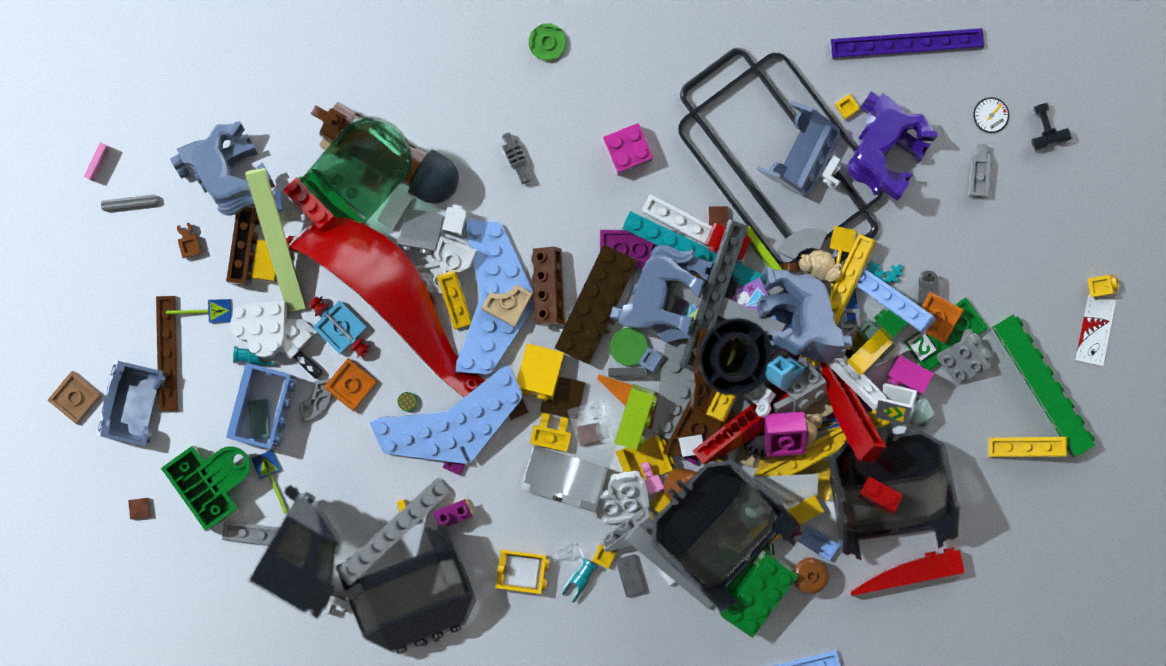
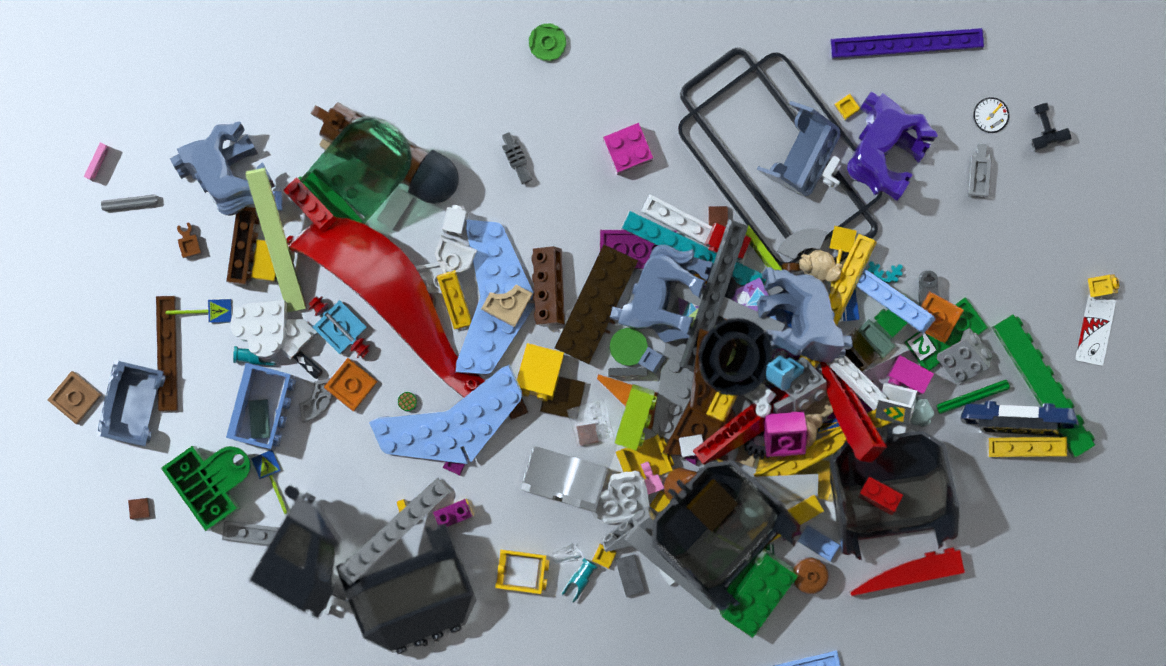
light grey bracket [397,209,442,254] -> none
yellow plate [530,413,571,452] -> none
light grey plate [840,309,860,329] -> none
yellow tile [847,329,893,375] -> none
none -> dark brown tile [687,479,738,532]
none -> green axle [936,380,1010,414]
none -> piece [960,401,1079,436]

